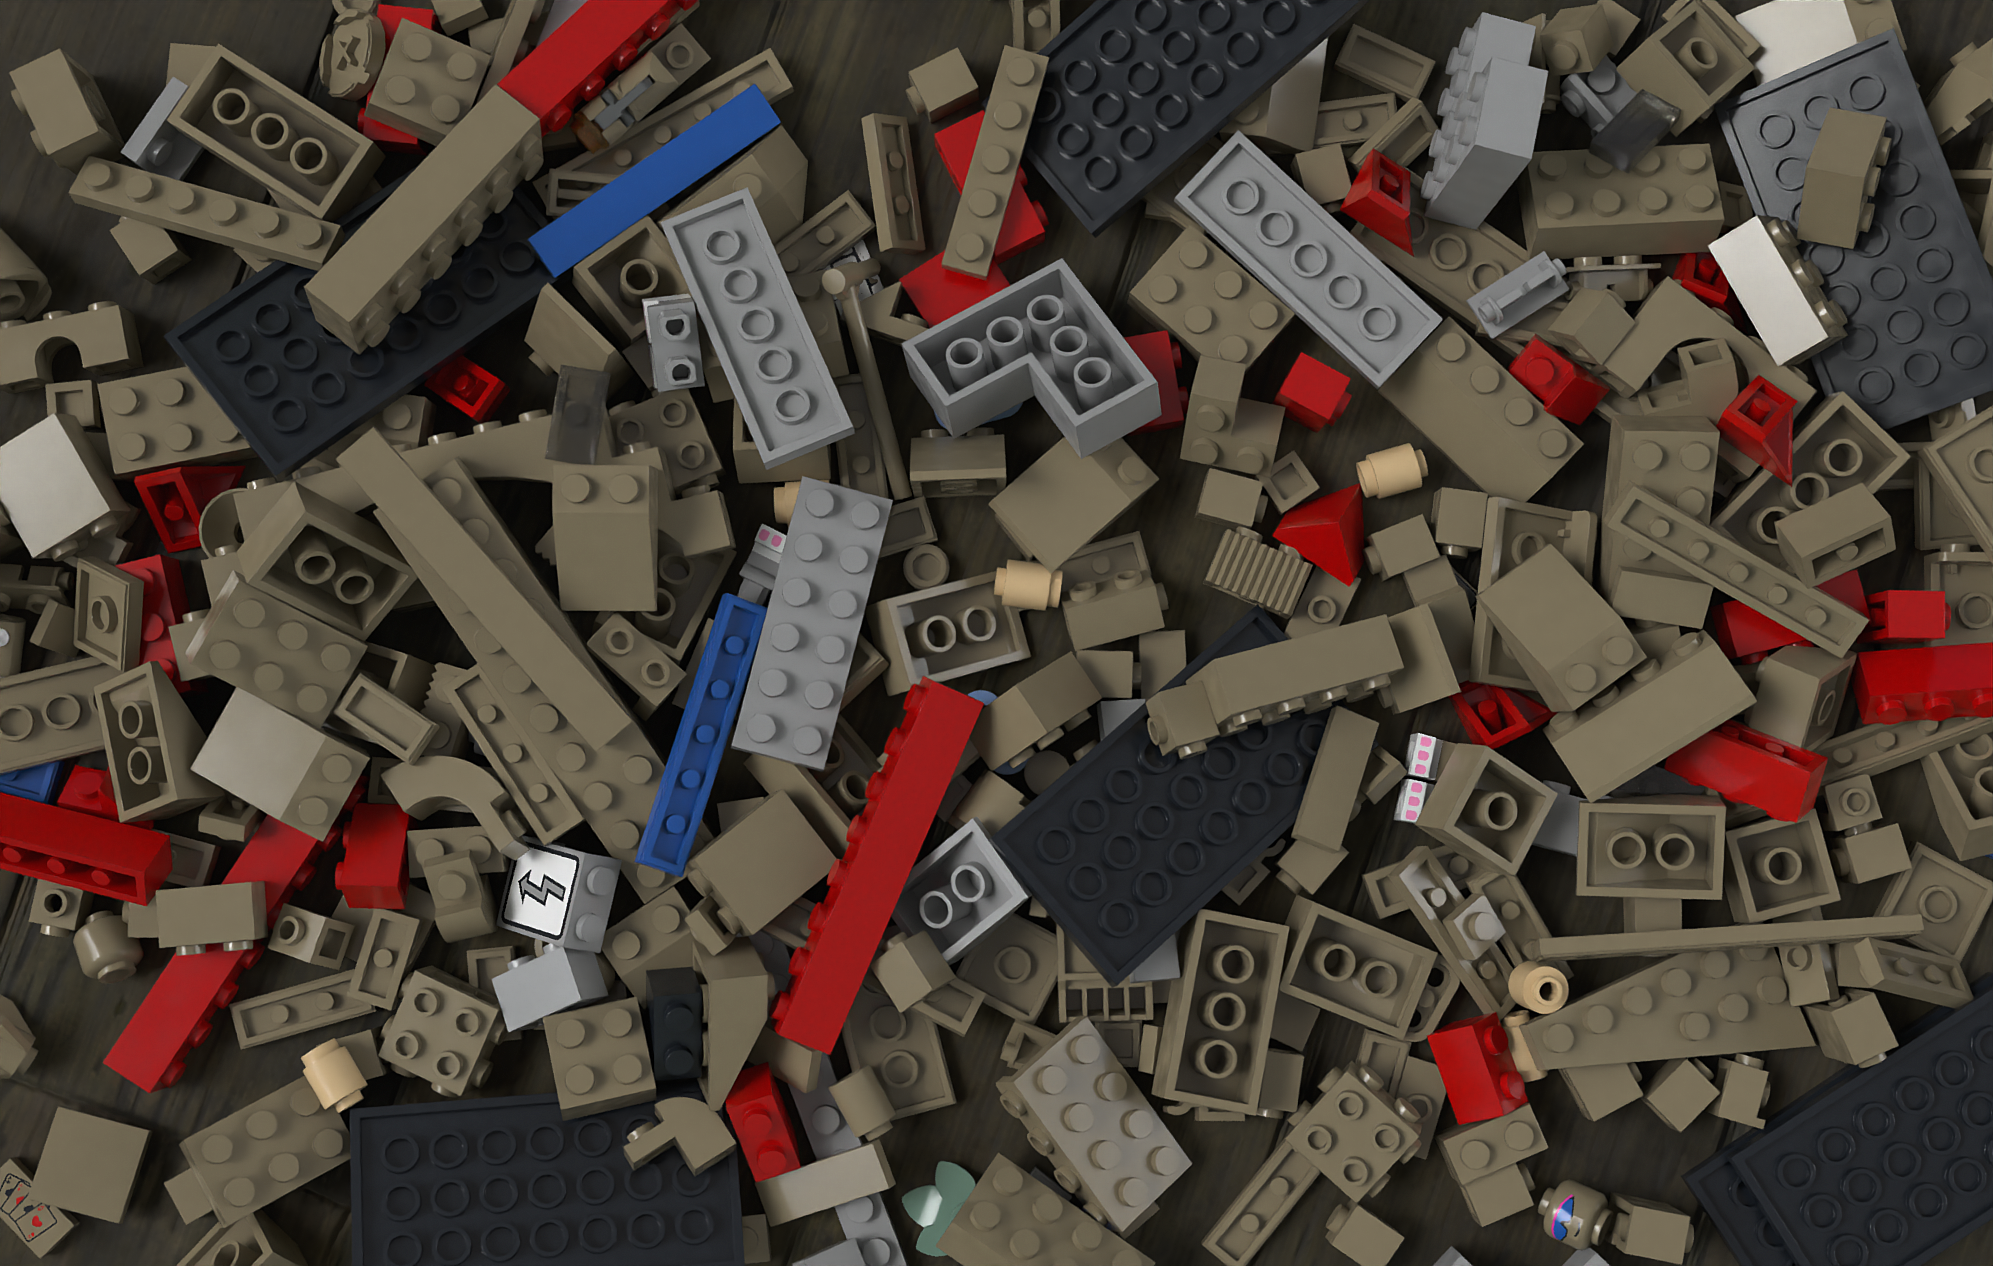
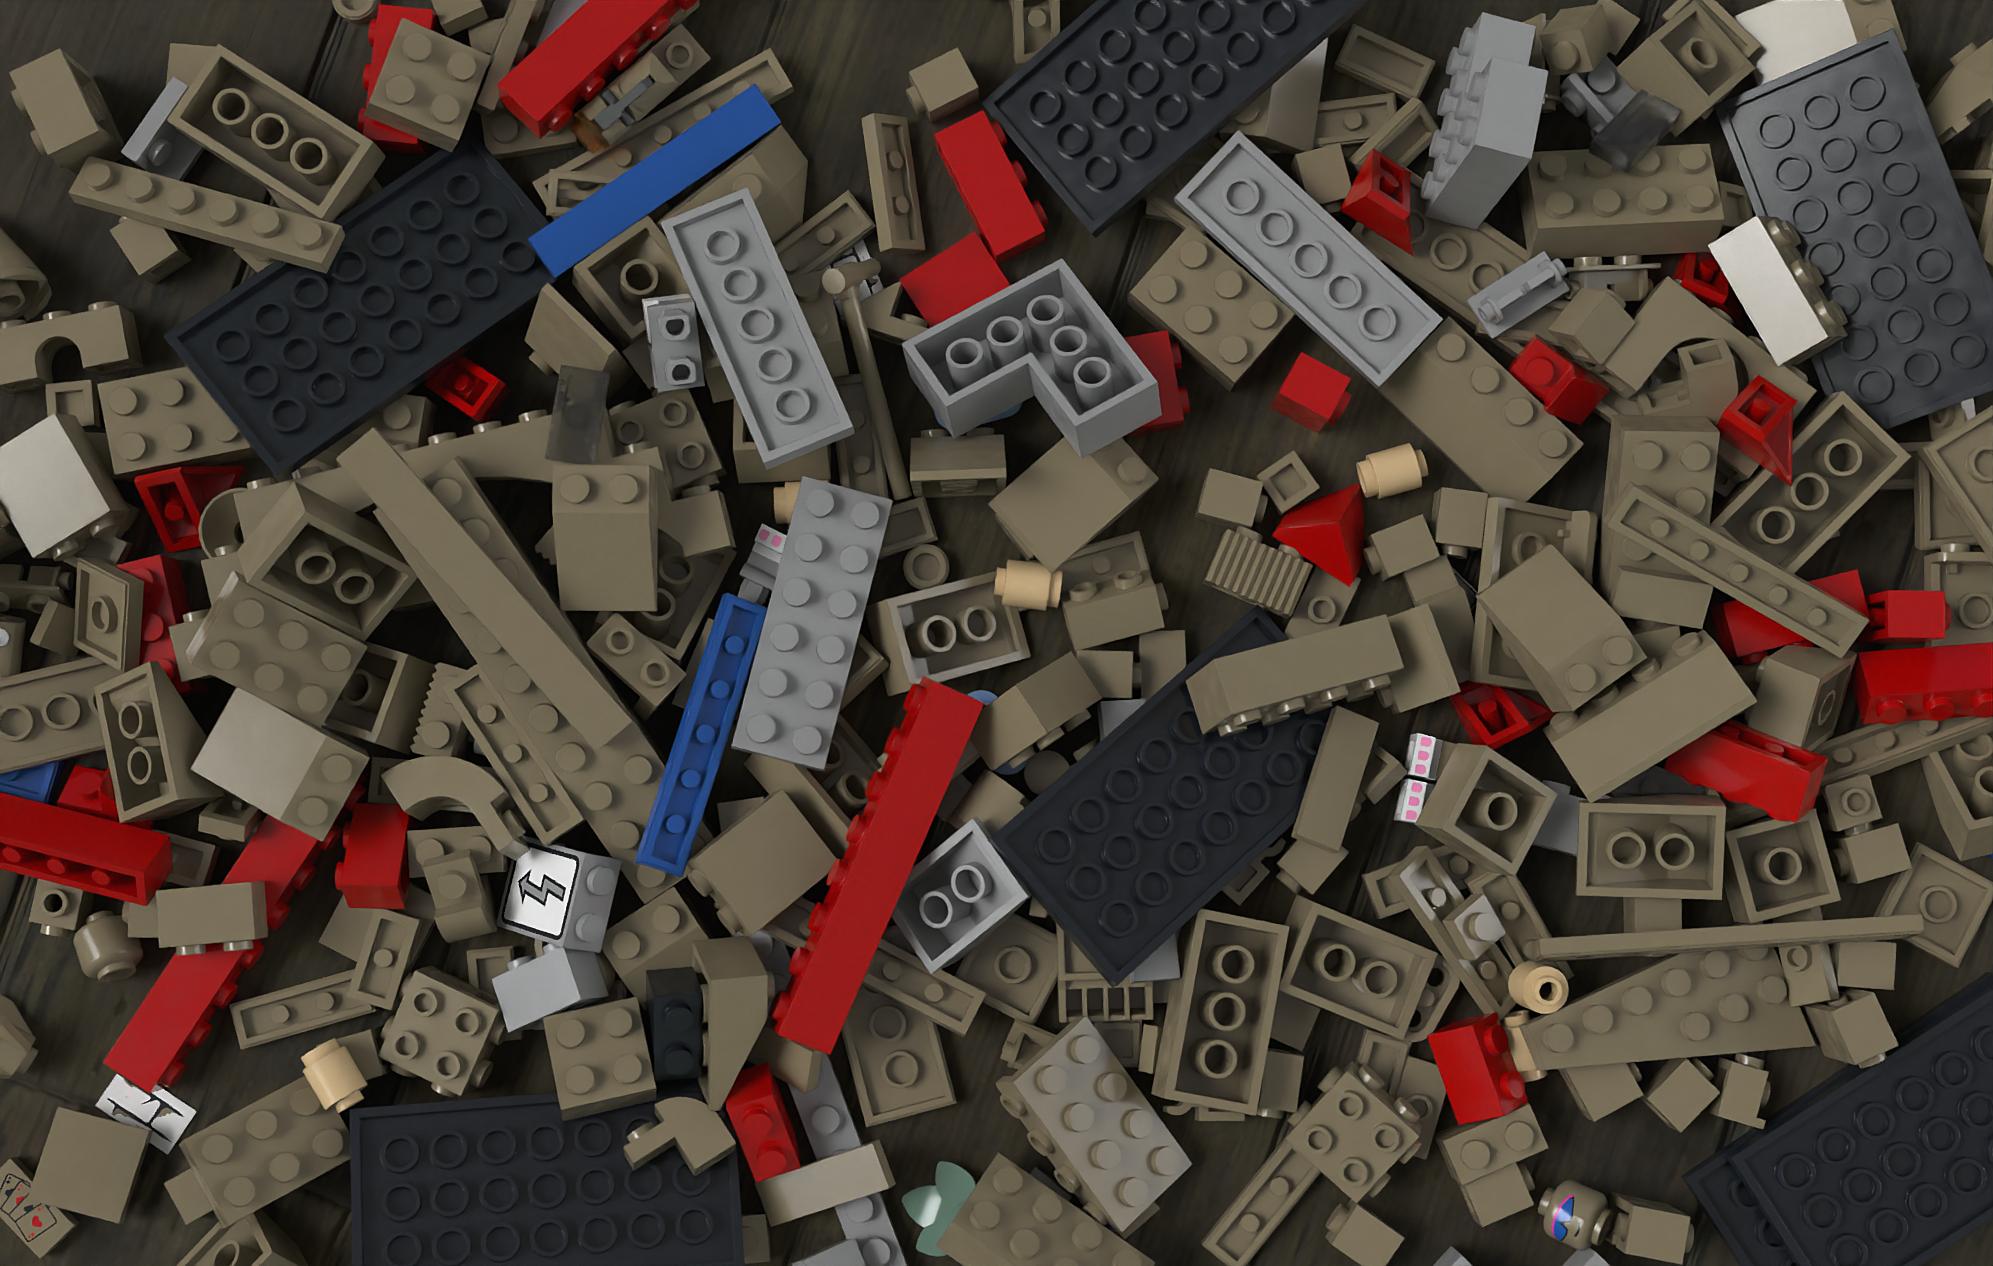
dark tan brick [268,903,355,970] -> none
dark tan brick [304,84,544,355] -> none
dark tan tile [319,8,386,101] -> none
dark tan tile [333,673,440,766] -> none
dark tan plate [684,894,739,956] -> none
dark tan brick [828,1064,896,1141] -> none
dark tan brick [870,930,956,1013] -> none
dark tan plate [941,45,1049,280] -> none
dark tan brick [1145,681,1220,759] -> none
dark tan brick [1180,355,1286,478] -> none
dark tan brick [1774,482,1896,589] -> none
dark tan brick [1797,107,1892,249] -> none
dark tan plate [1854,937,1974,1008] -> none
none -> white sticker [95,1073,197,1155]

